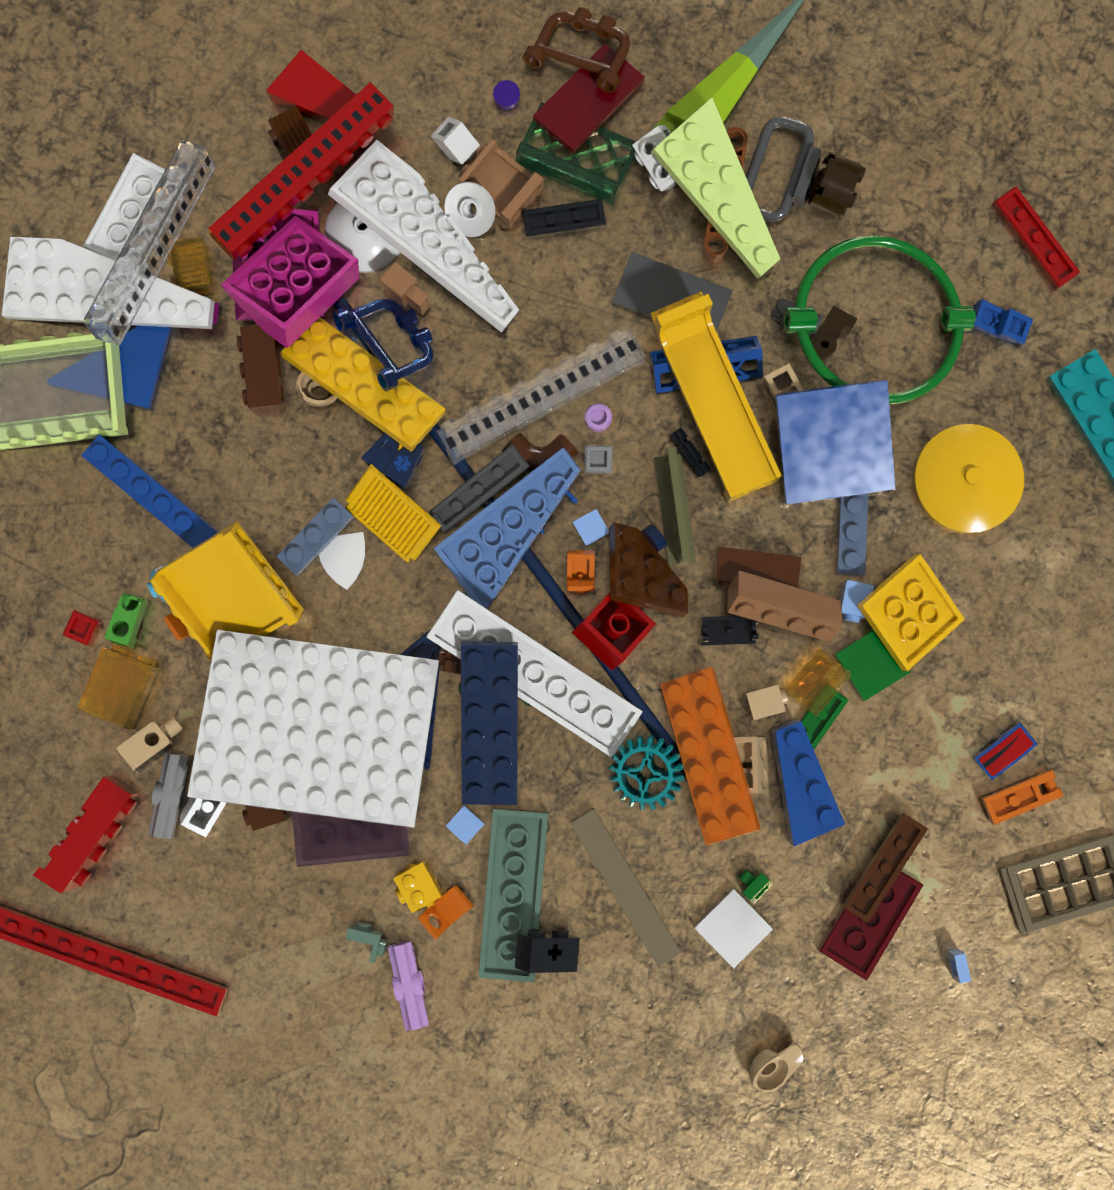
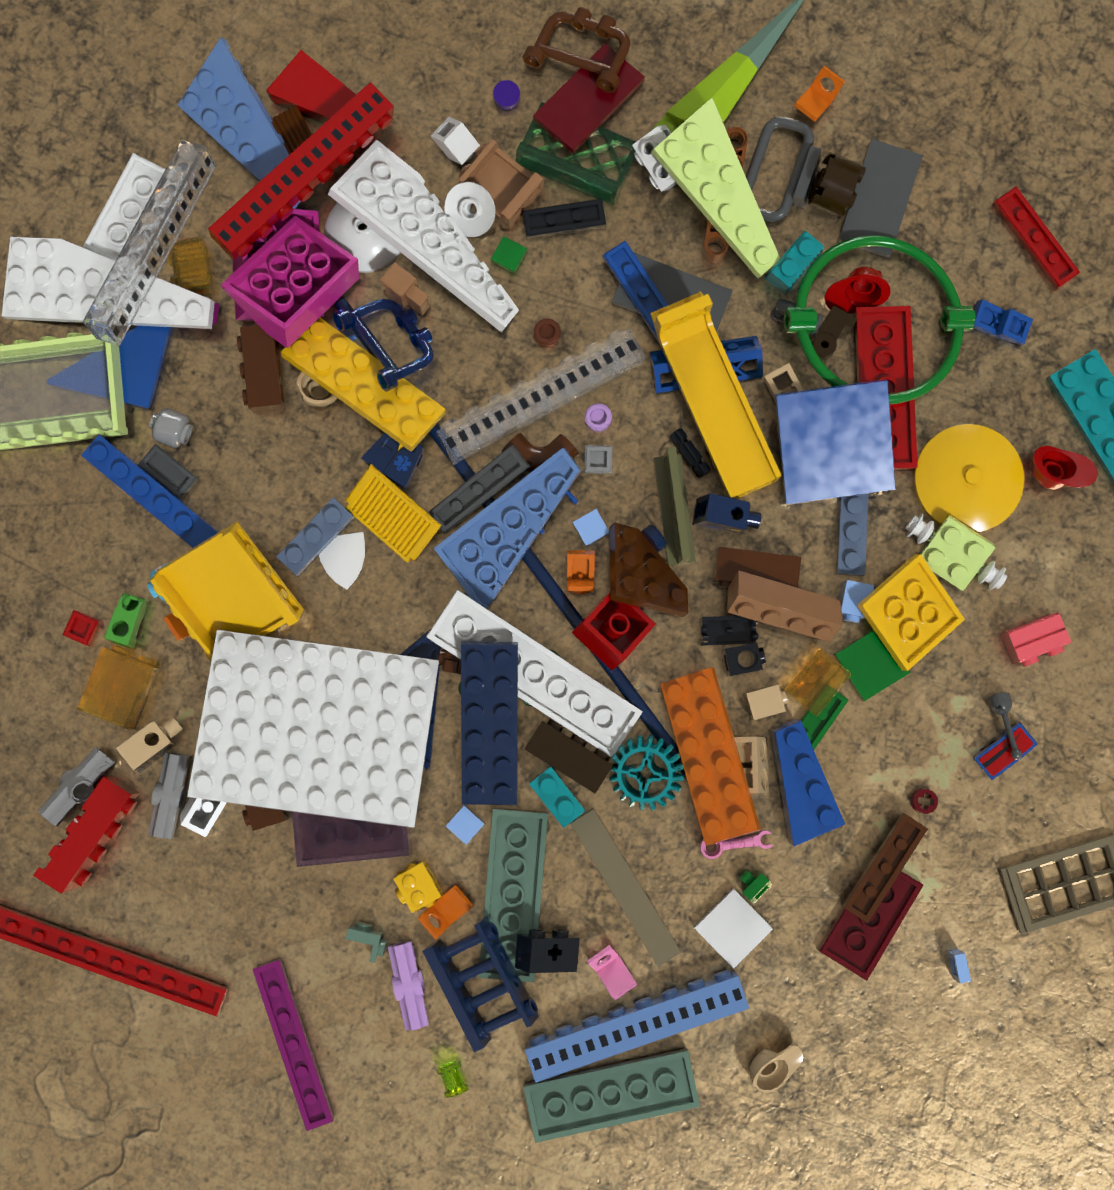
orange plate [981,769,1064,825] -> none
none -> light grey piece [38,747,115,826]
none -> dark grey tile [138,444,199,500]
none -> light grey head [149,408,193,448]
none -> medium blue wing [178,37,300,209]
none -> magenta plate [252,958,335,1131]
none -> dark blue fence [422,916,539,1052]
none -> clear neon green bush [436,1061,469,1098]
none -> green tile [491,236,527,274]
none -> sand green plate [523,1048,700,1143]
none -> dark brown brick [525,719,613,794]
none -> medium blue brick [525,970,750,1083]
none -> teal brick [529,766,586,828]
none -> copper tile [534,318,561,347]
none -> bright pink bracket [587,945,637,1000]
none -> blue tile [602,241,668,344]
none -> dark blue torso [692,493,761,533]
none -> bright pink brick [700,830,773,859]
none -> black brick [722,643,766,677]
none -> teal brick [766,231,824,295]
none -> orange bracket [794,66,845,122]
none -> red piece [824,267,891,313]
none -> dark grey tile [838,139,923,258]
none -> red plate [854,306,918,470]
none -> yellowish green plate [905,514,1007,591]
none -> dark red bush [910,789,938,814]
none -> dark grey hinge [988,692,1022,760]
none -> coral brick [1001,612,1071,667]
none -> red piece [1031,445,1098,490]

